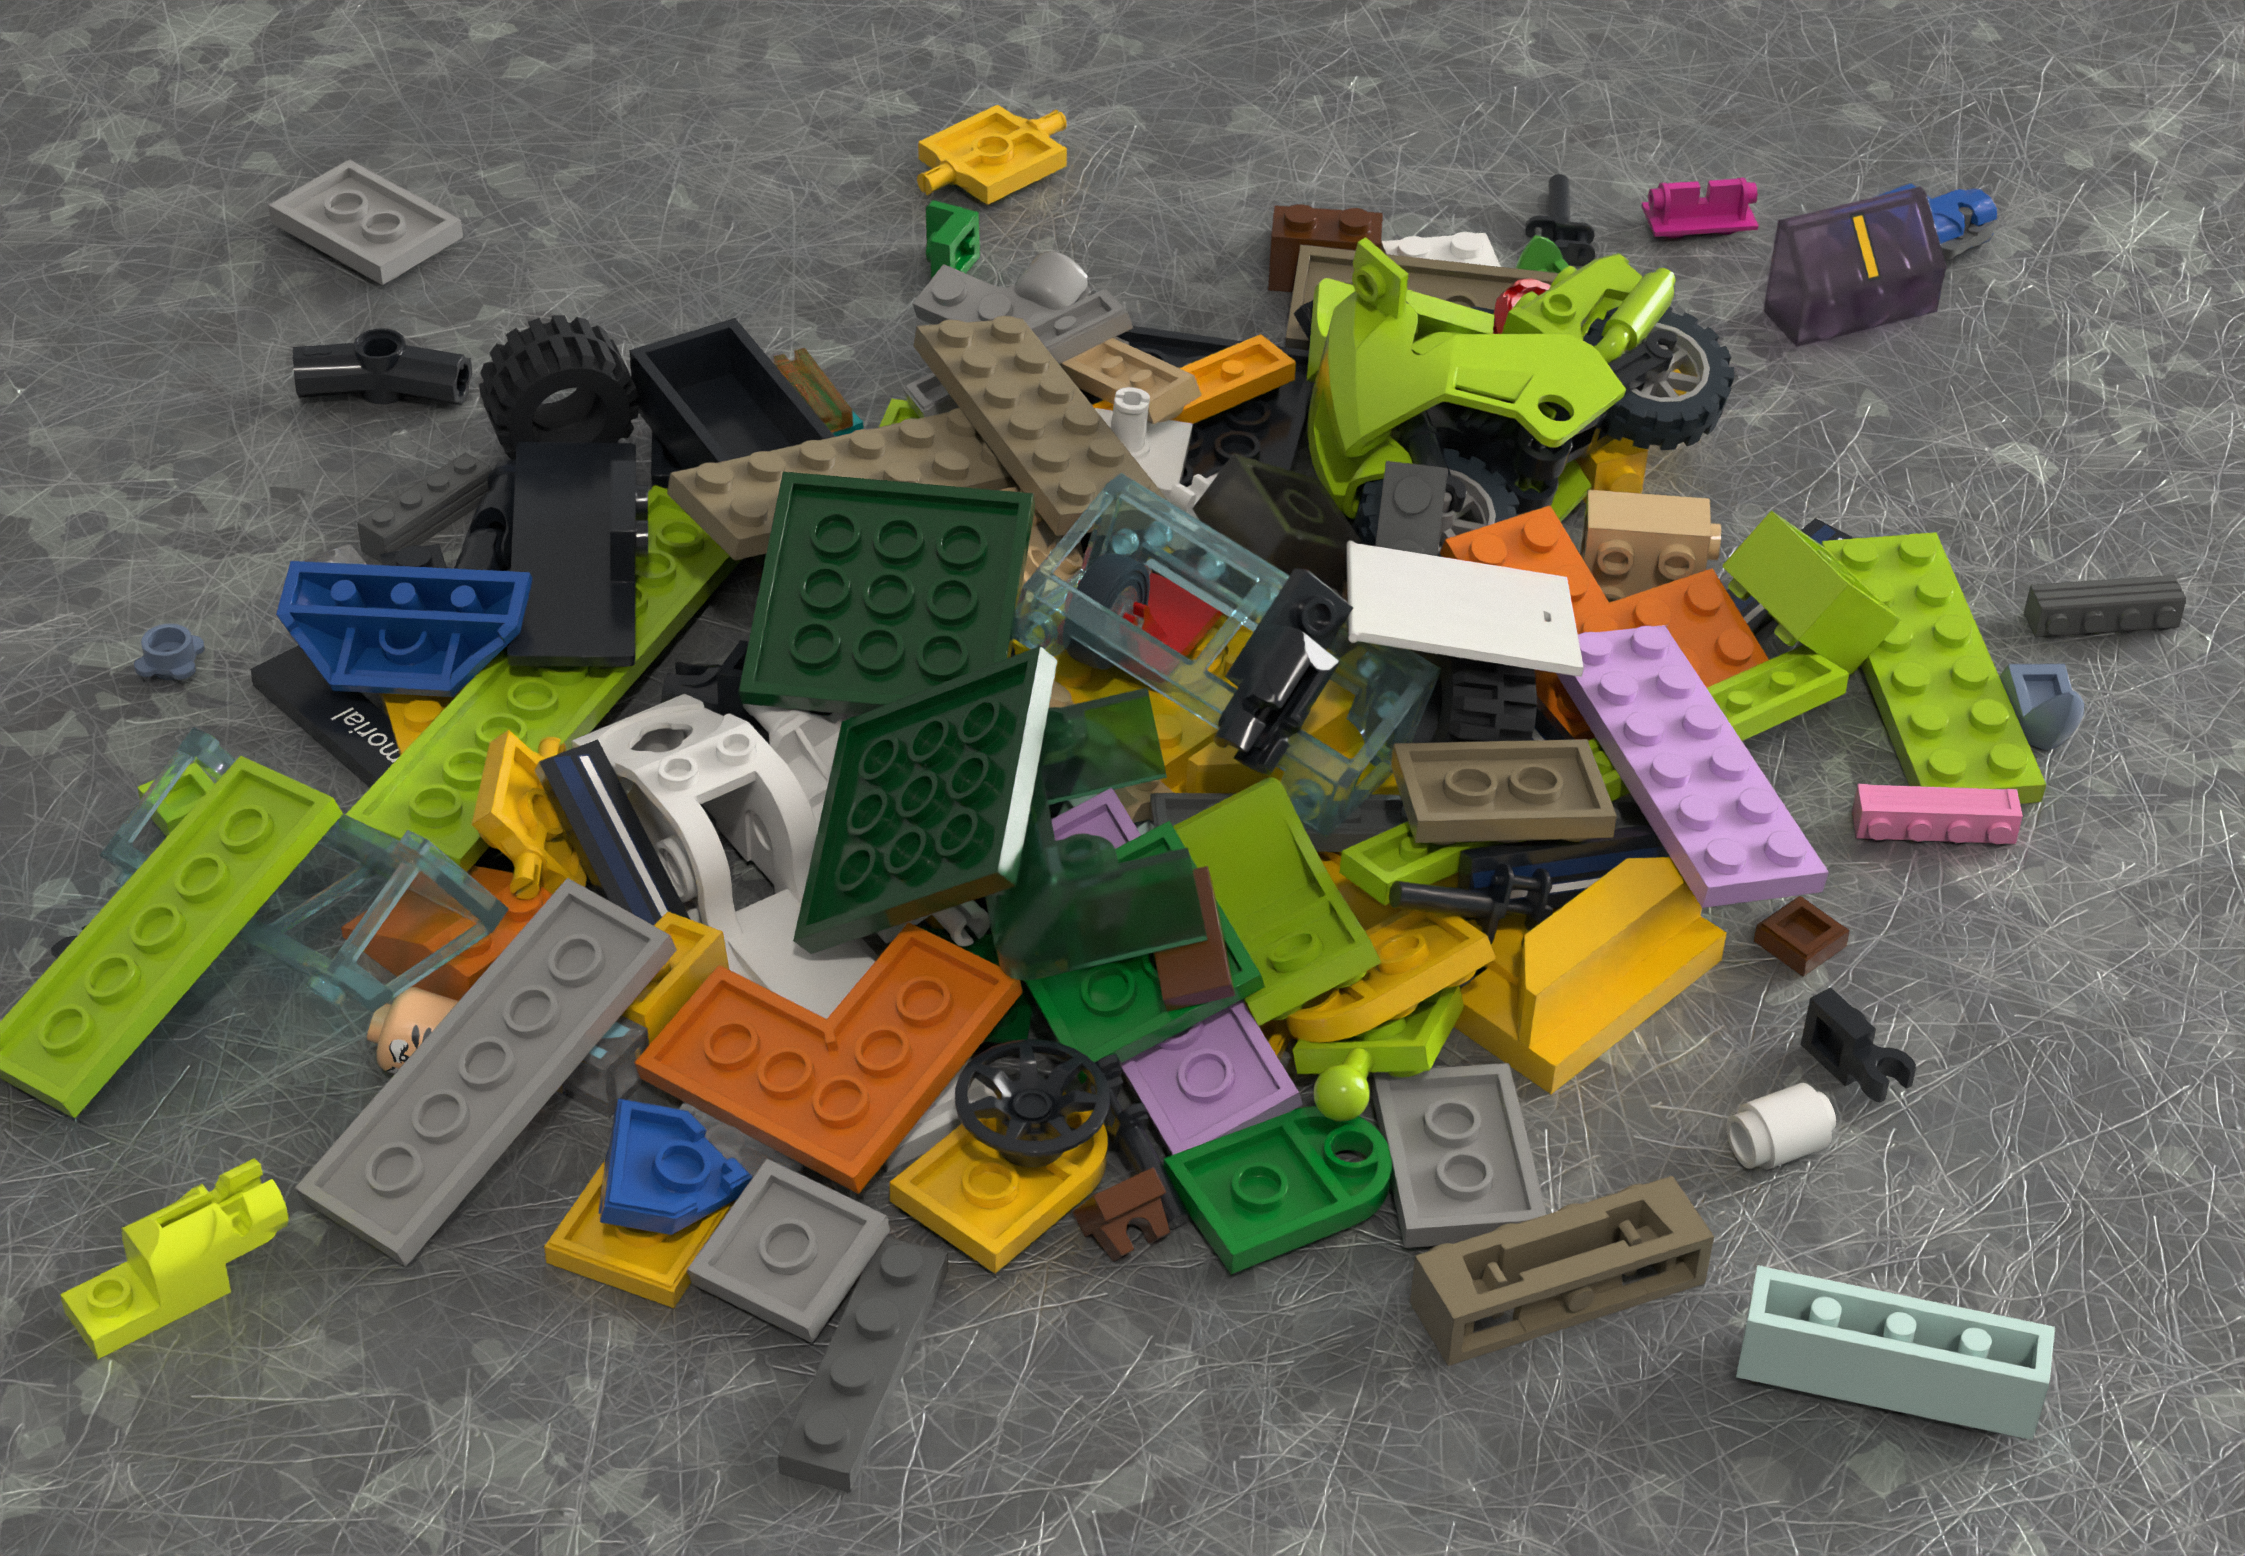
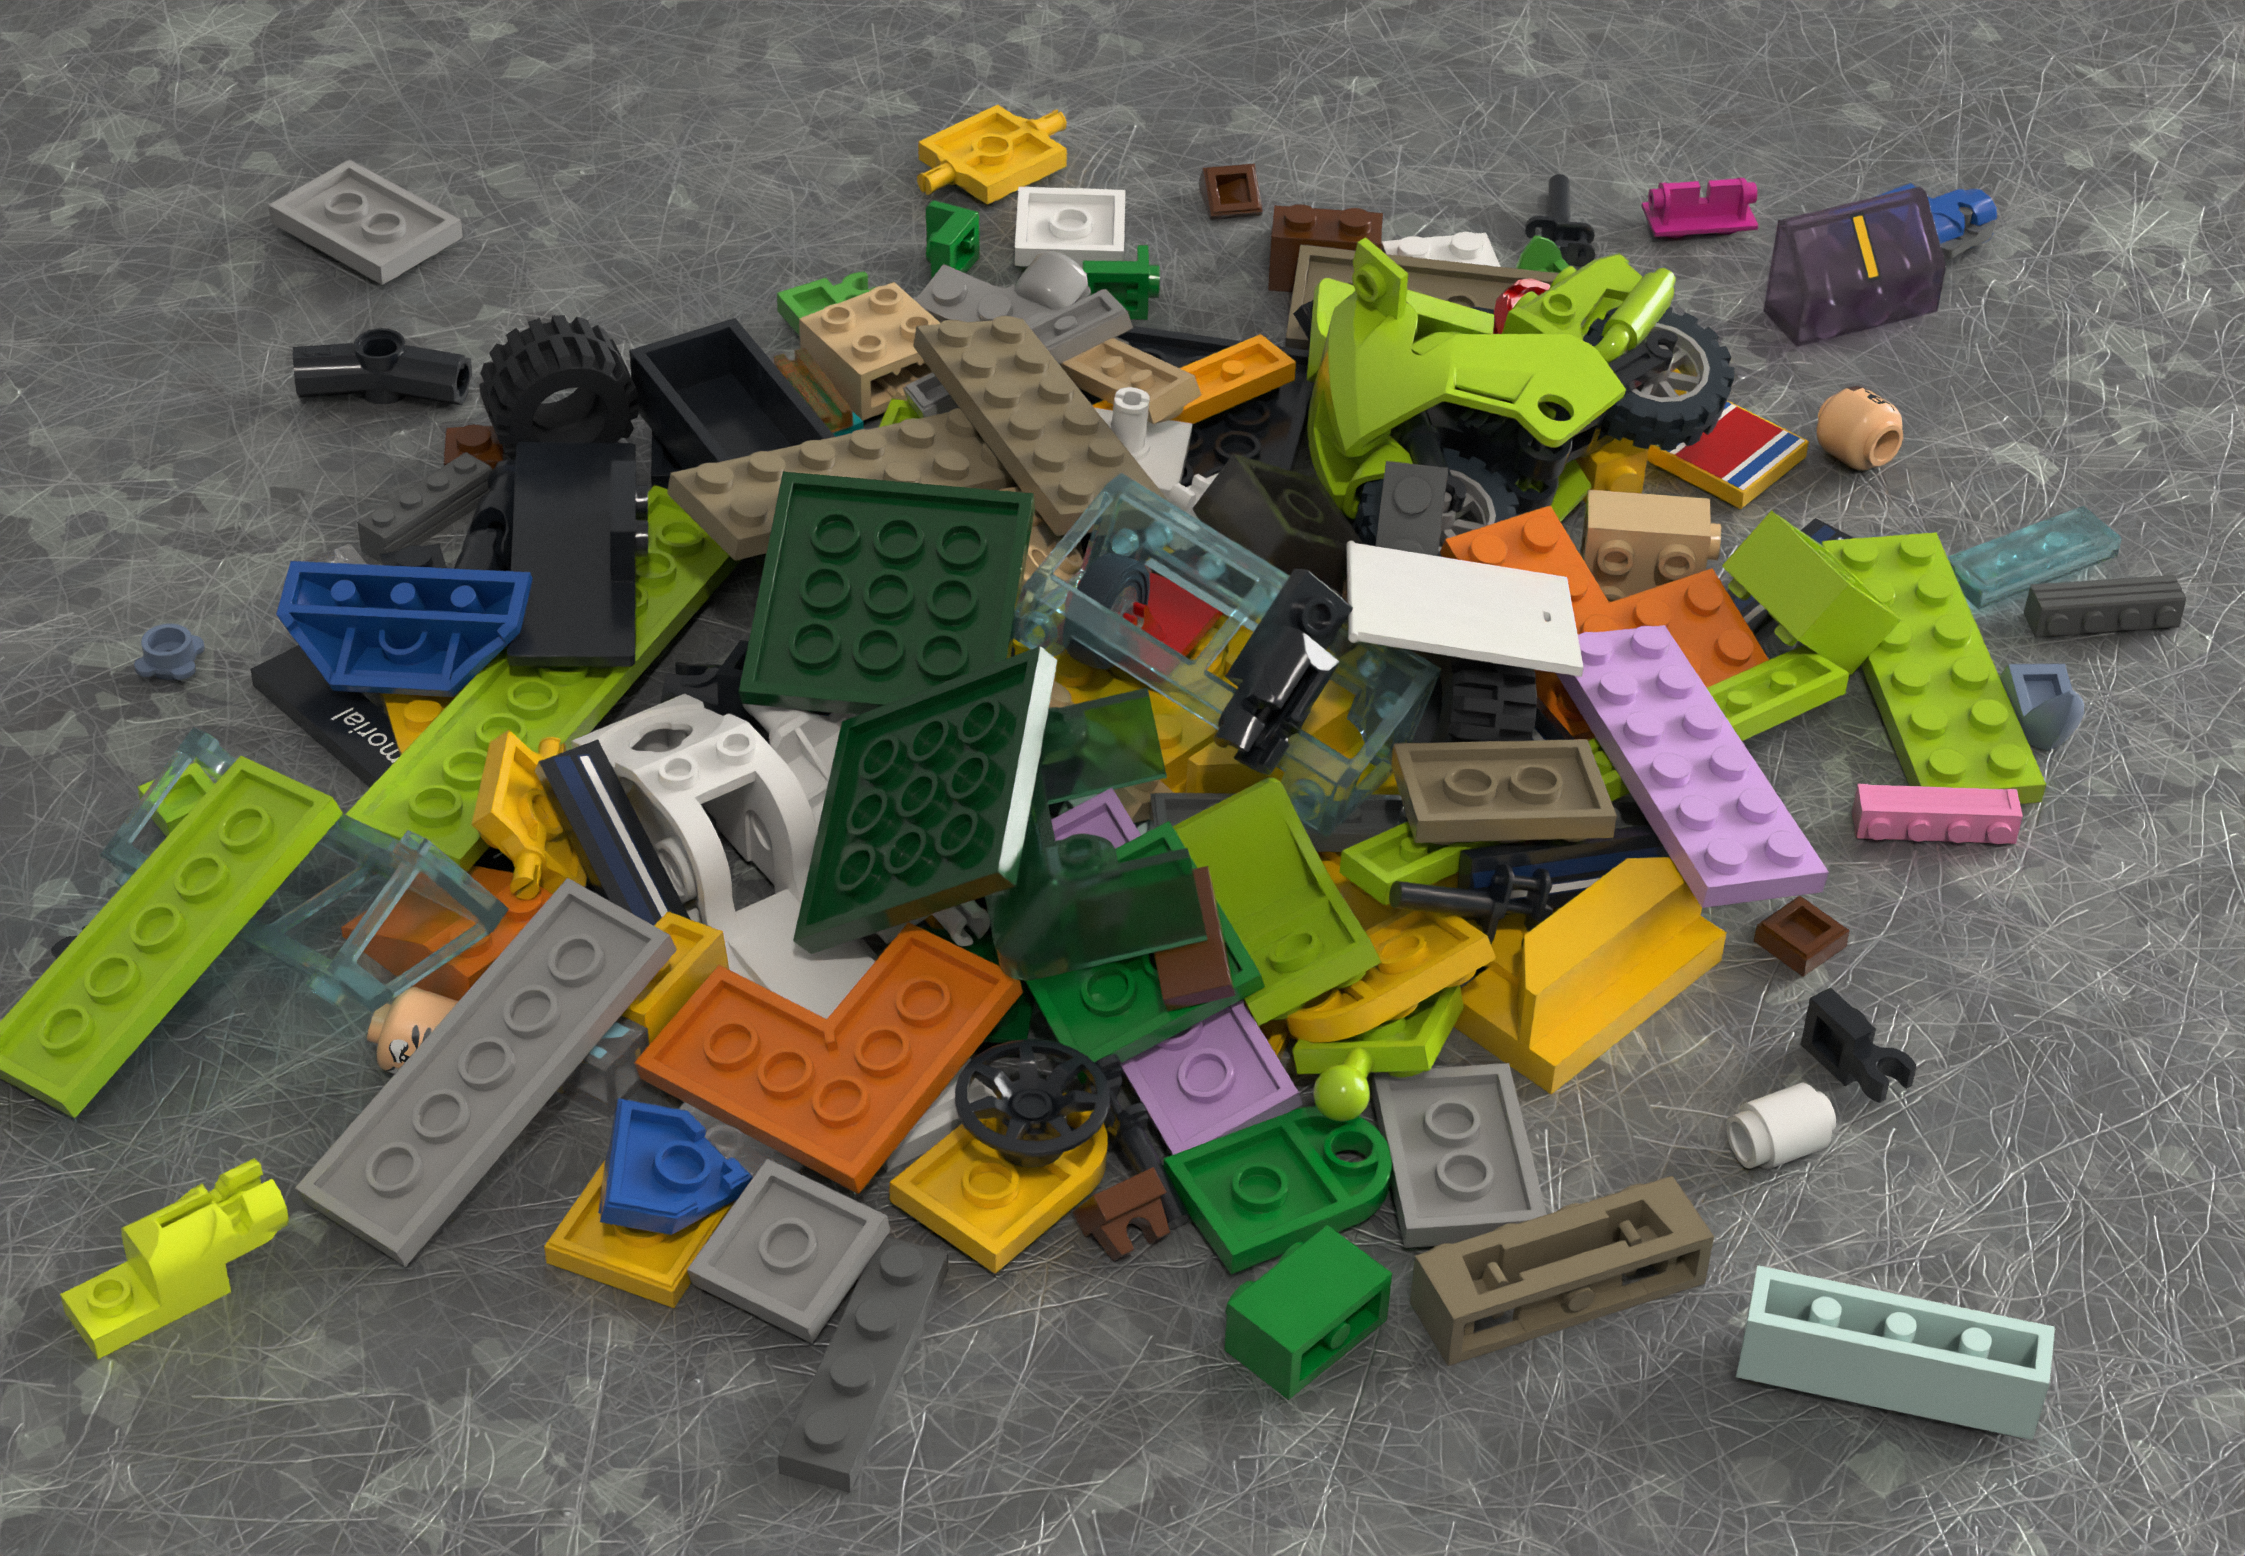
none -> reddish brown plate [444,424,506,470]
none -> bright green plate [777,272,878,336]
none -> tan brick [799,282,940,421]
none -> white plate [1015,187,1125,268]
none -> green bracket [1083,245,1160,320]
none -> reddish brown slope [1198,163,1263,220]
none -> green brick [1224,1225,1392,1400]
none -> tile [1647,400,1809,509]
none -> light nougat head [1817,386,1903,471]
none -> clear light blue plate [1947,506,2122,609]

